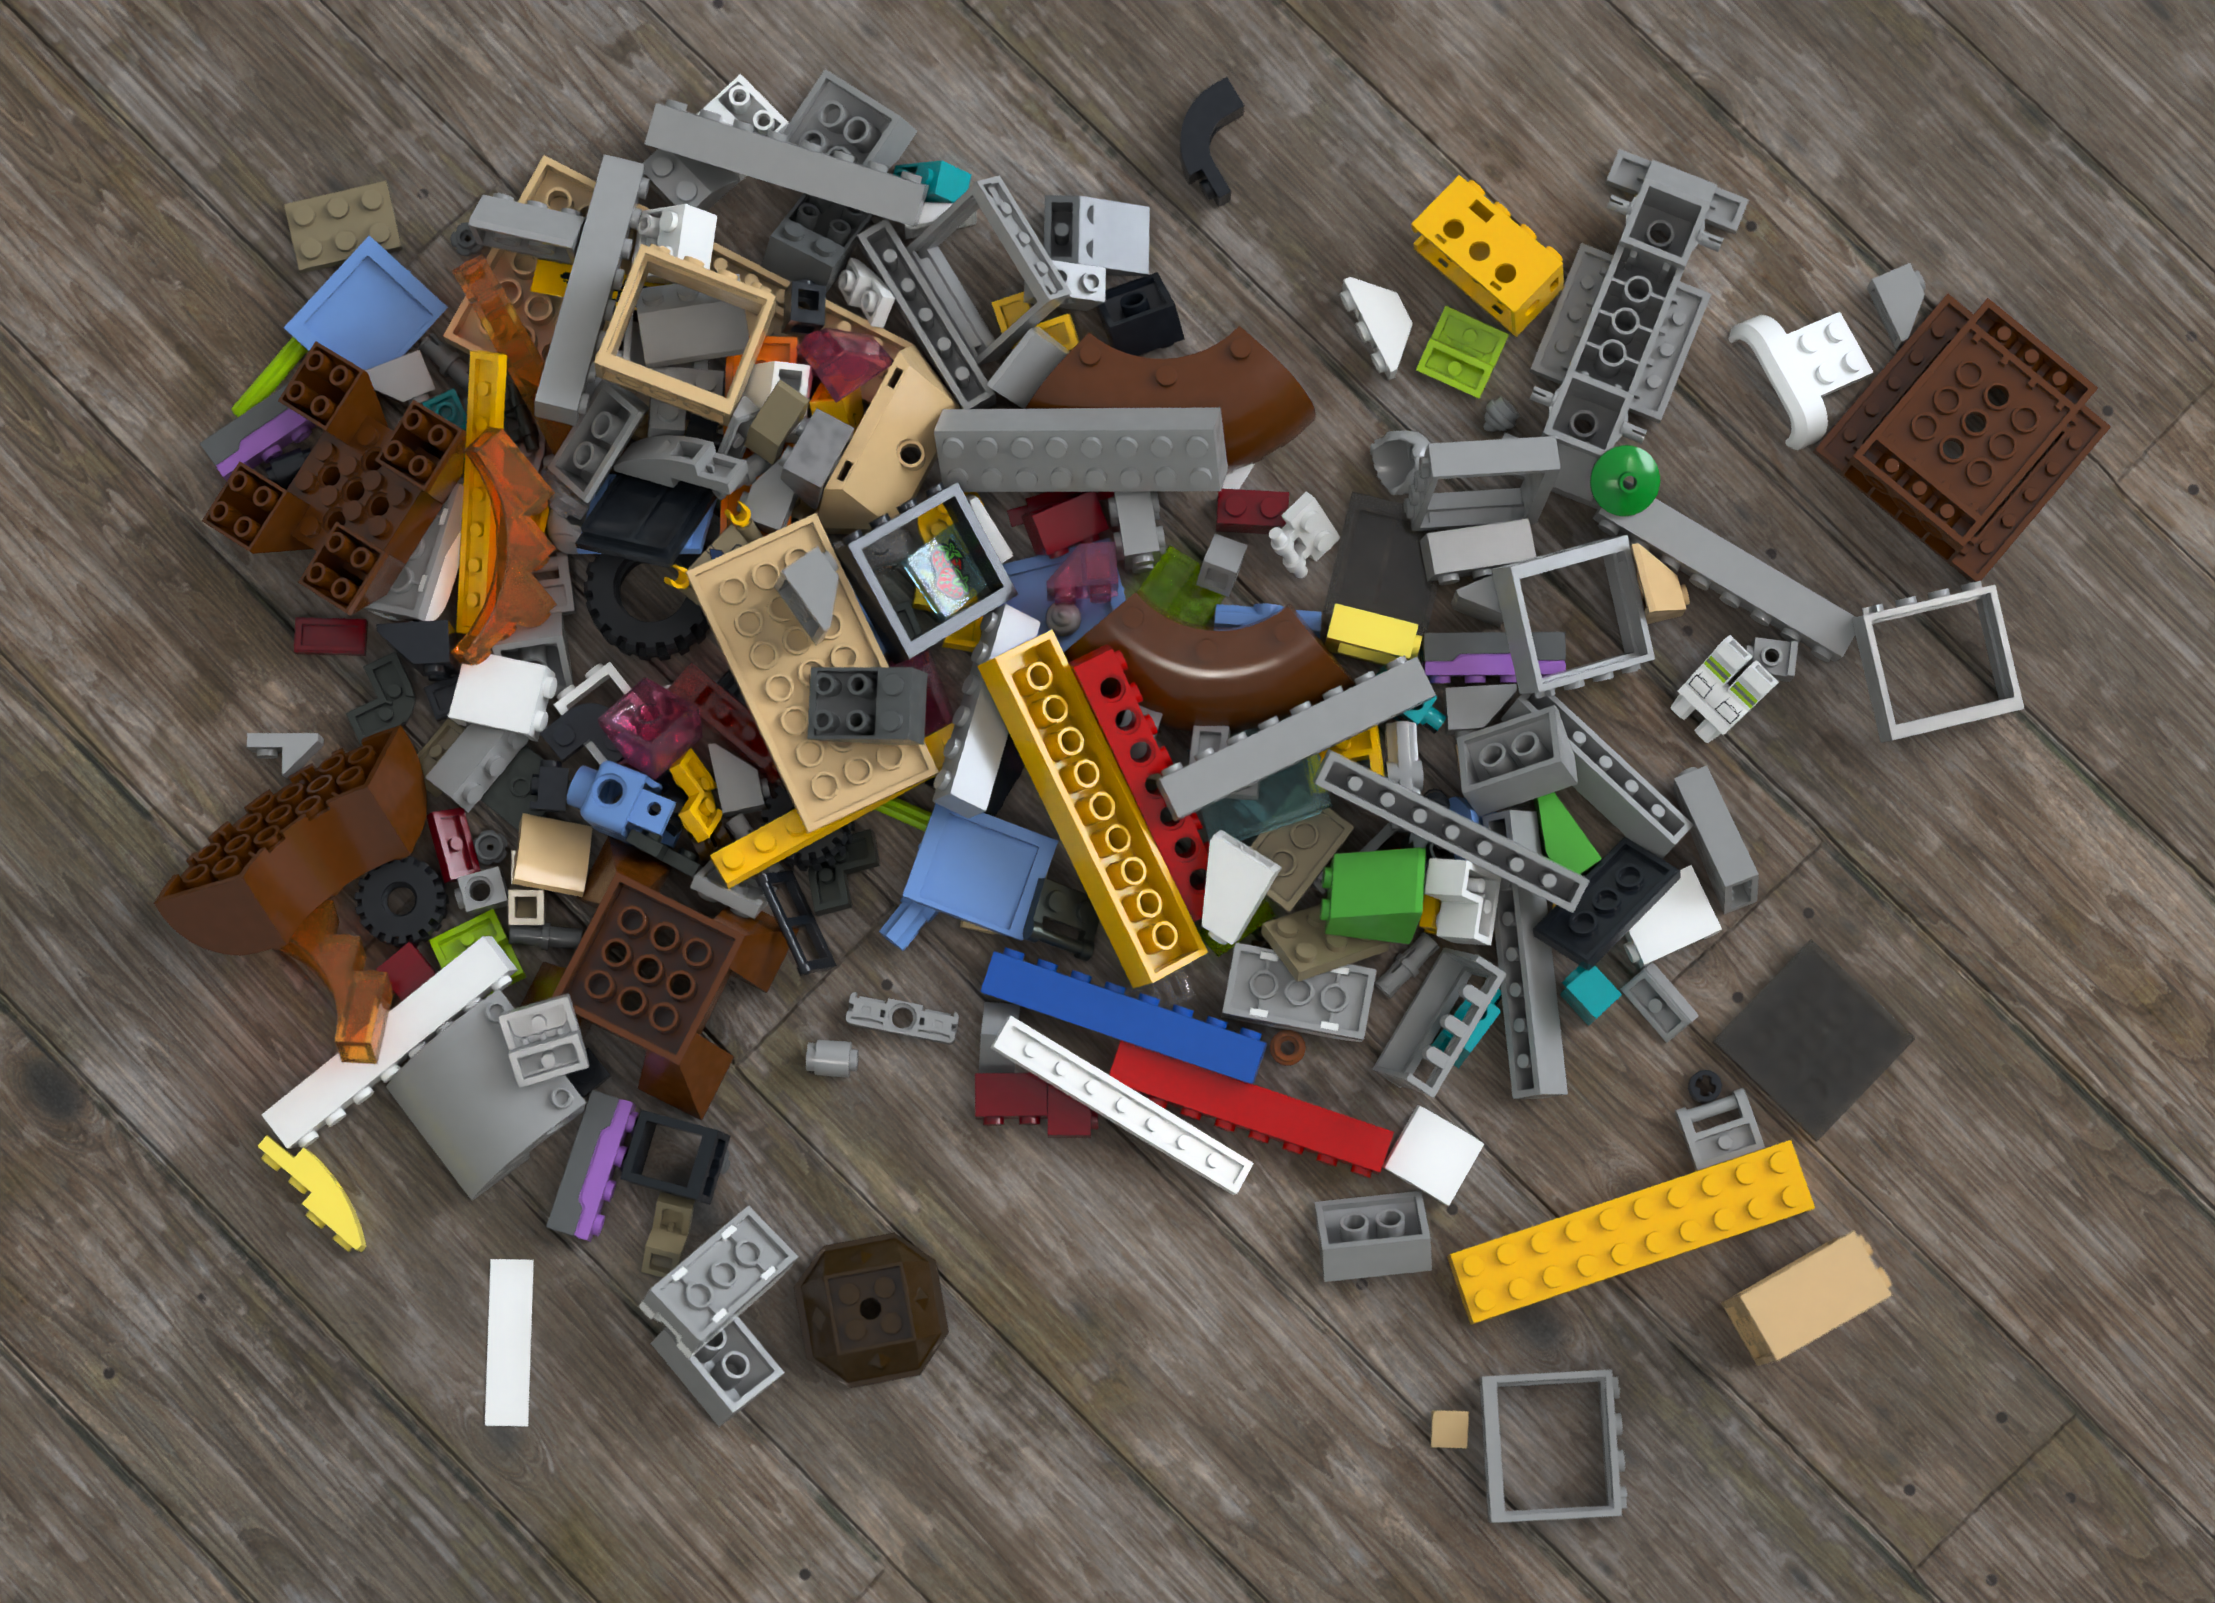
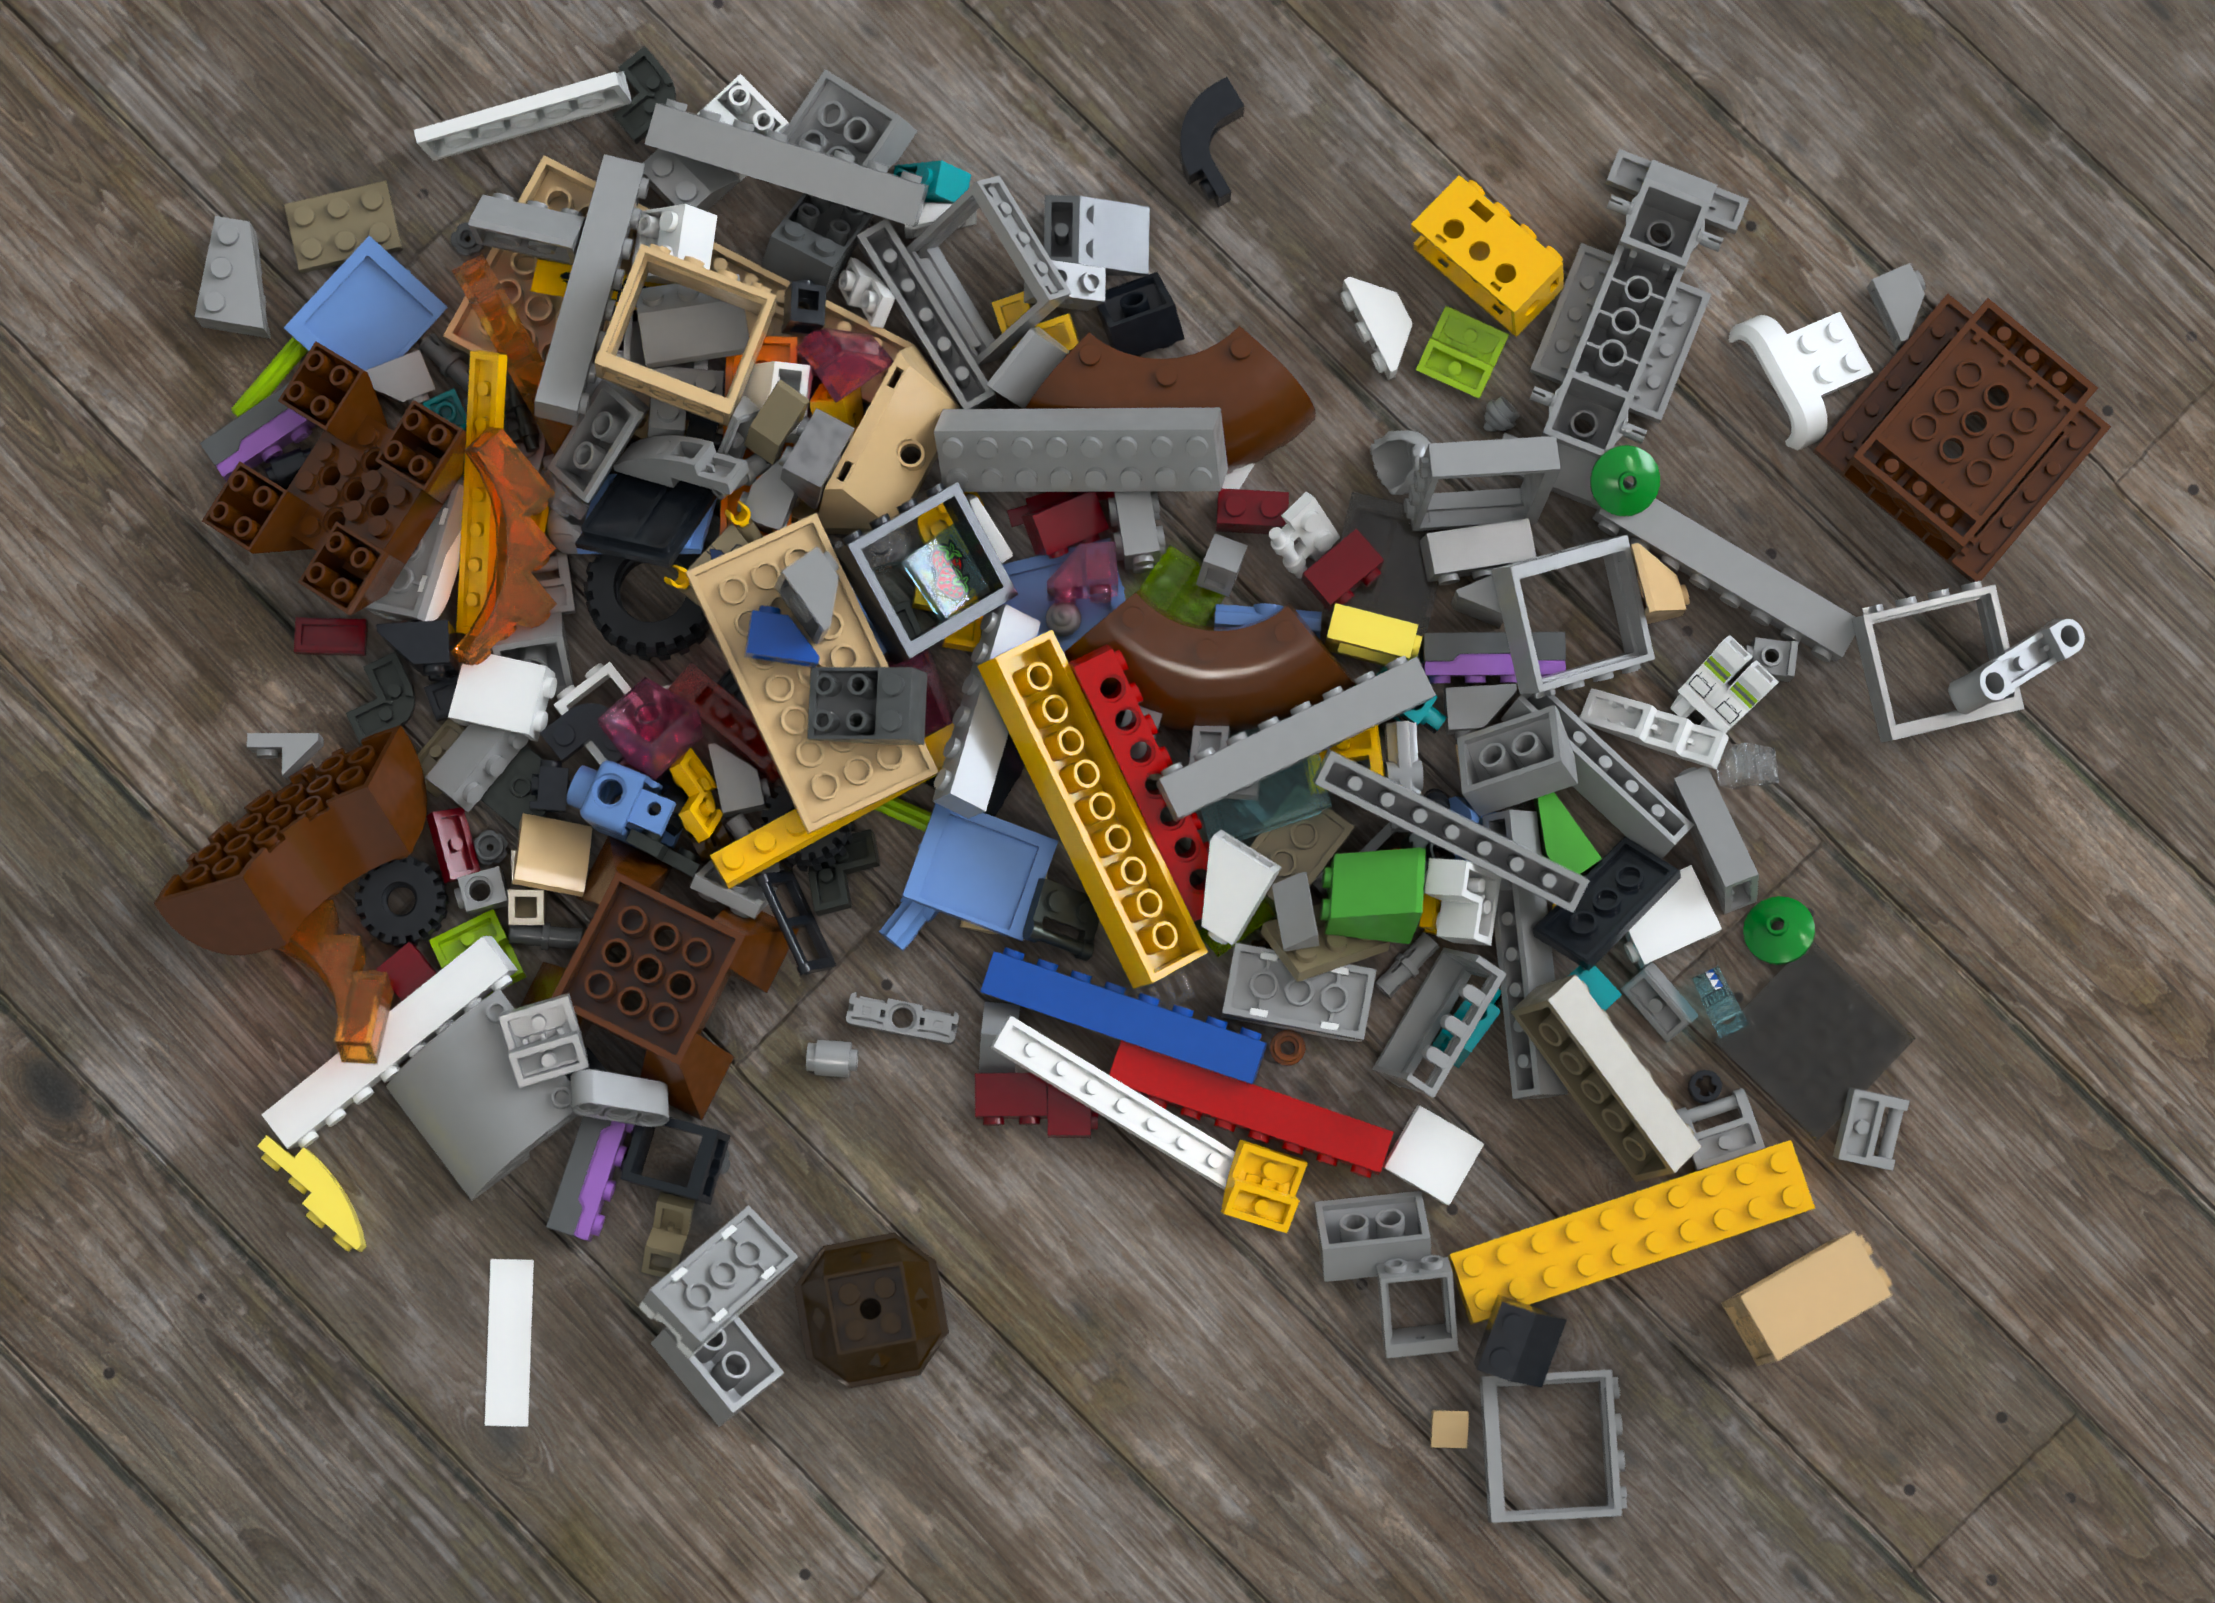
none -> light grey wedge [195,216,271,339]
none -> white arch [414,71,632,161]
none -> light grey beam [571,1069,669,1127]
none -> pearl dark grey plate [613,46,676,144]
none -> blue slope [744,606,819,667]
none -> yellow slope [1221,1139,1308,1233]
none -> light grey slope [1272,872,1319,952]
none -> dark red brick [1301,528,1384,612]
none -> light grey window [1376,1255,1458,1359]
none -> black slope [1473,1295,1567,1388]
none -> dark tan brick [1510,974,1702,1182]
none -> white slope [1579,688,1729,769]
none -> clear light blue leg [1692,966,1750,1039]
none -> clear brick [1717,742,1779,789]
none -> green dish [1743,896,1815,965]
none -> light grey plate [1833,1087,1910,1170]
none -> light grey plate [1948,619,2084,715]

